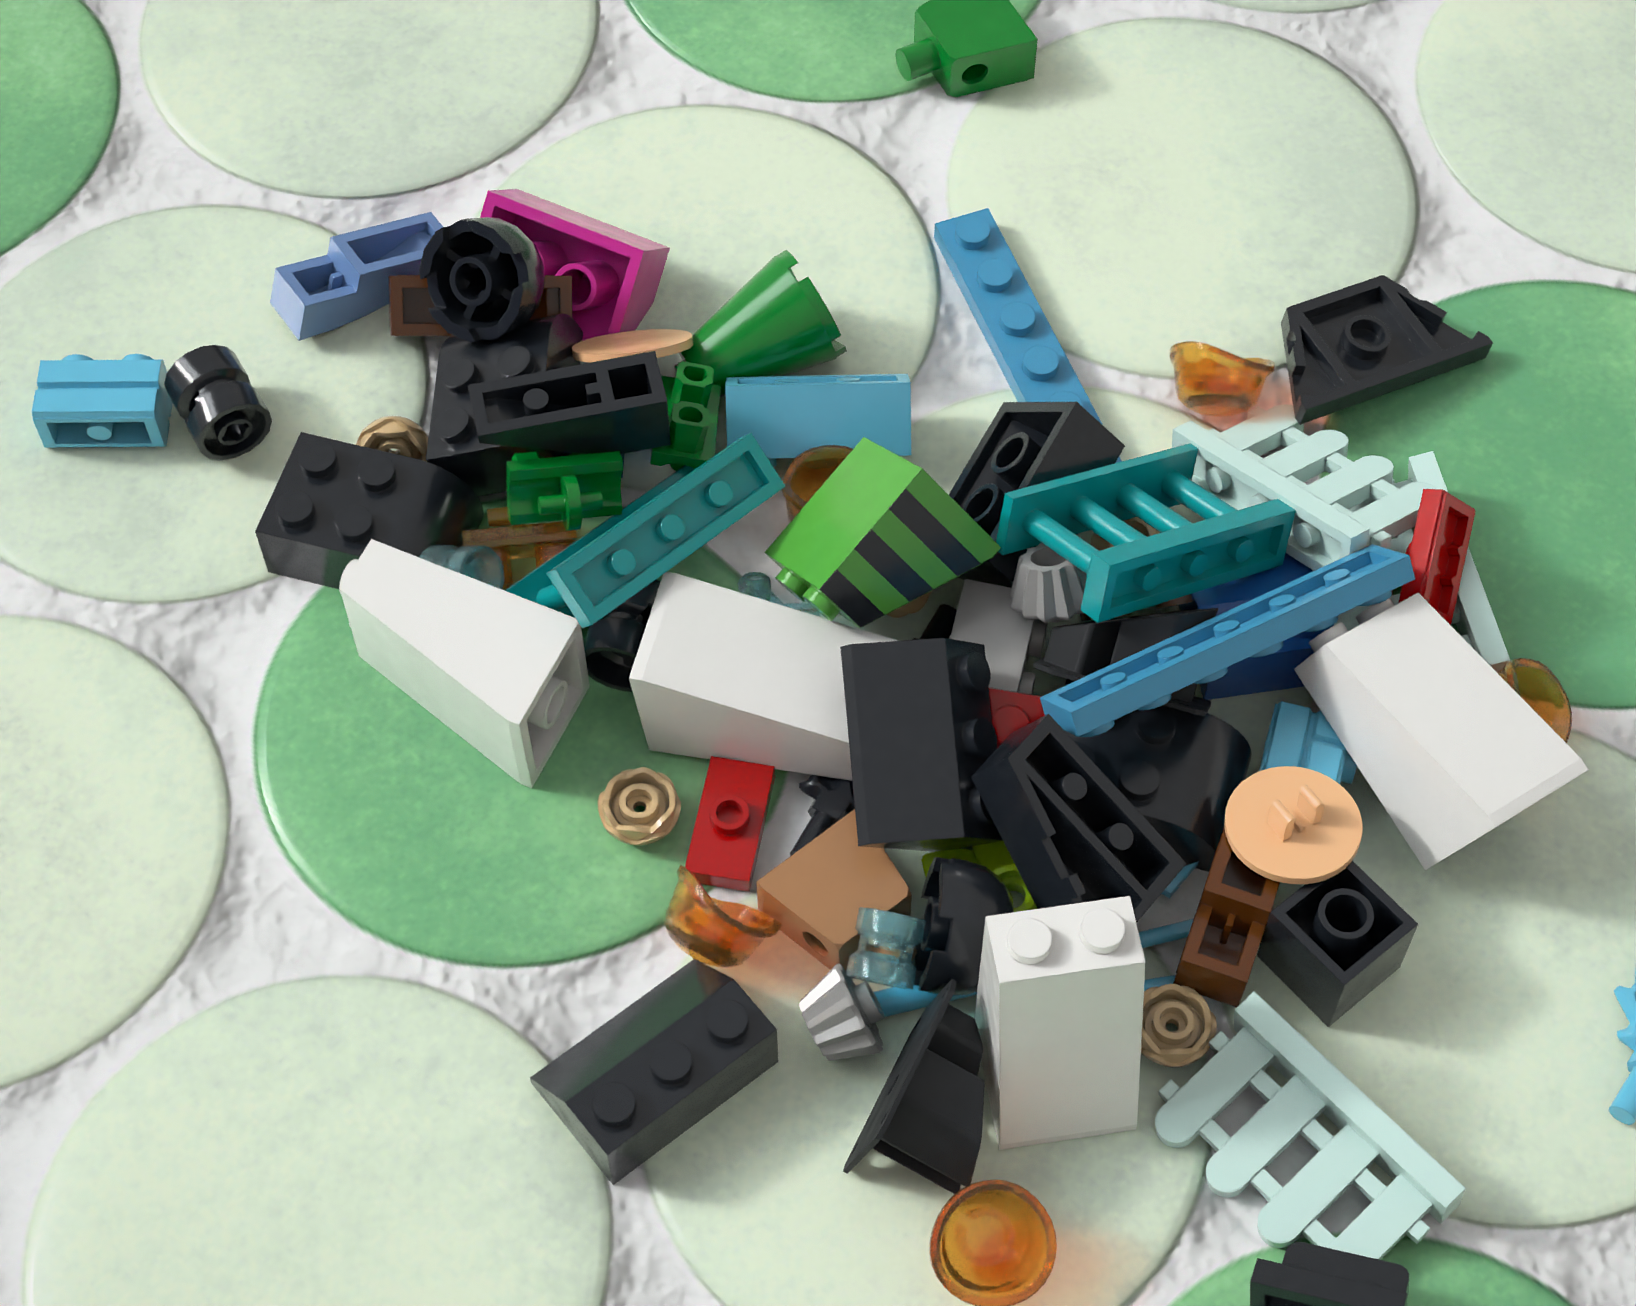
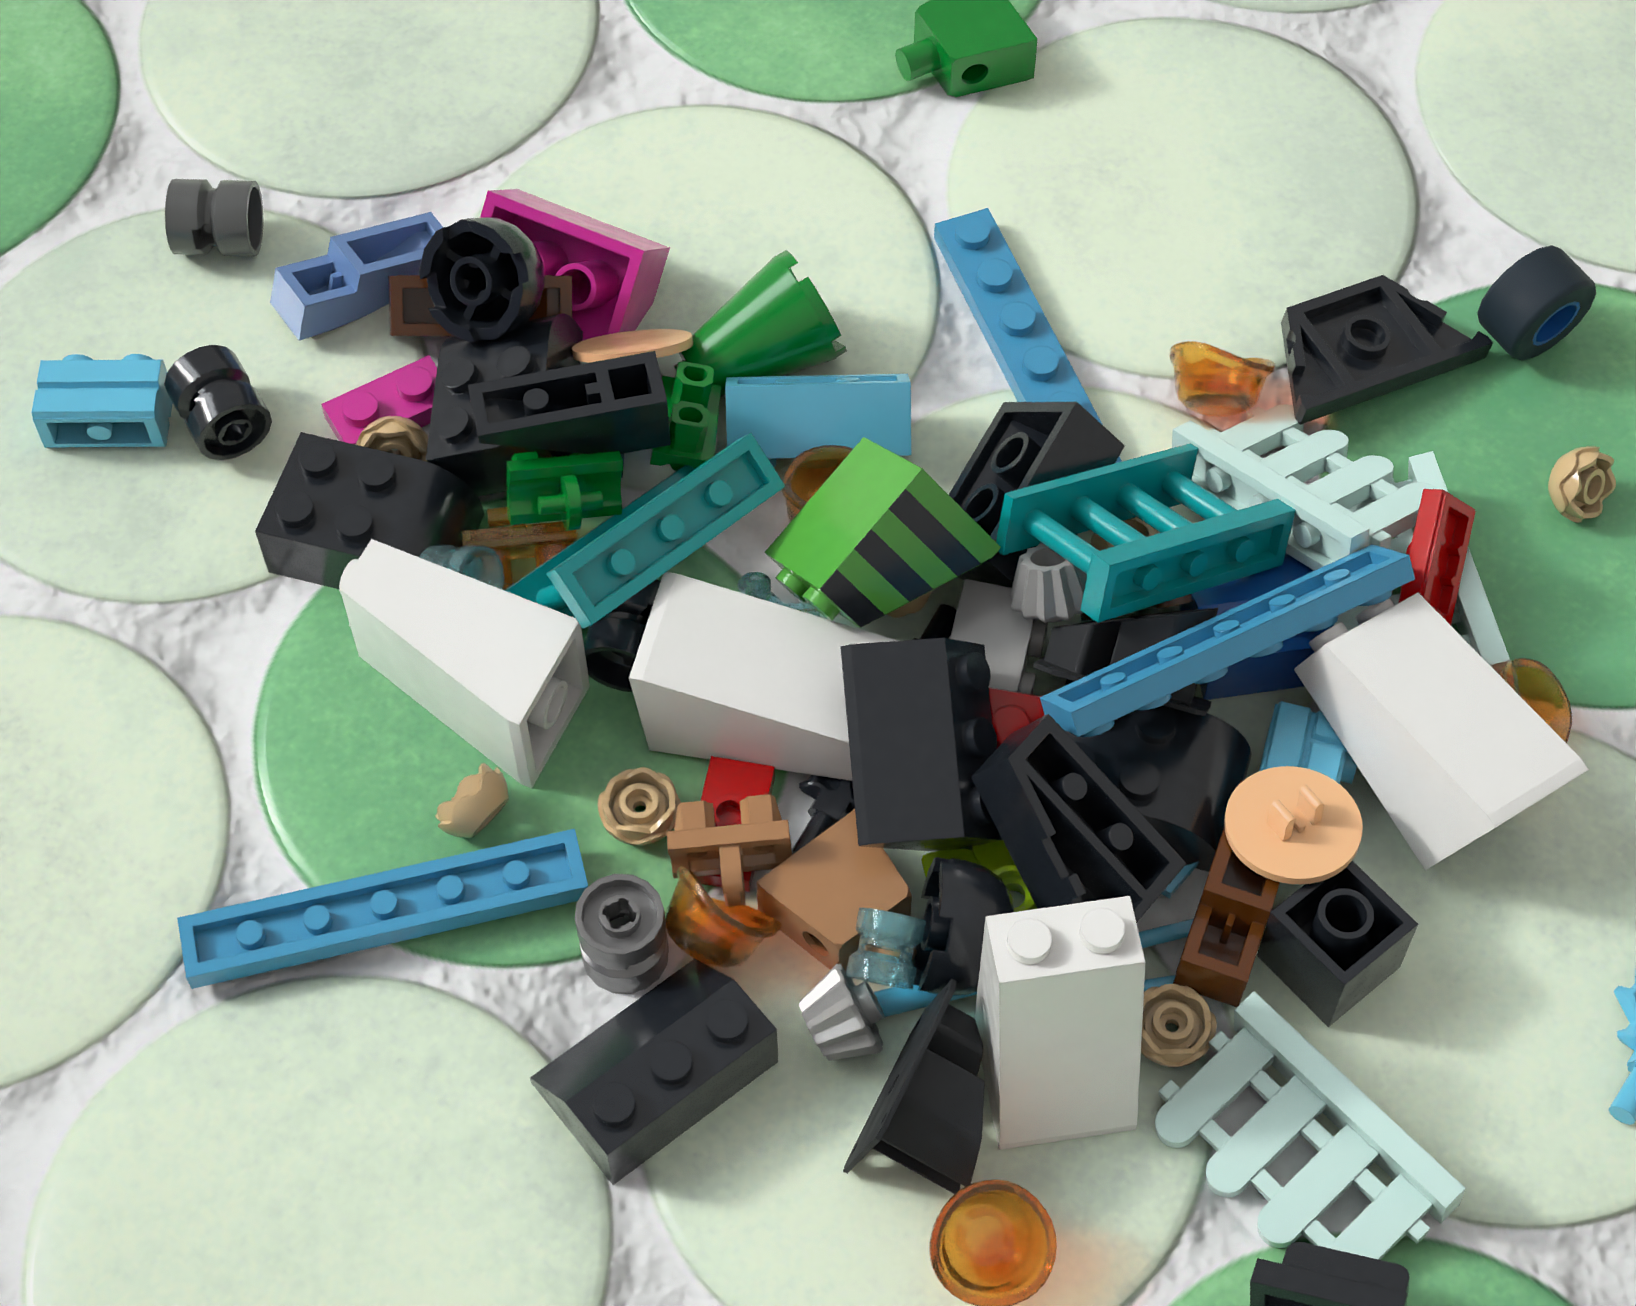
none -> dark grey wheel [165,179,264,256]
none -> dark azure plate [177,828,588,989]
none -> dark pink plate [321,355,437,445]
none -> tan plate [435,763,509,838]
none -> flat silver wheel [575,874,669,994]
none -> medium nougat hips [666,794,792,907]
none -> black wheel [1477,245,1596,361]
none -> tan plate [1548,446,1616,523]

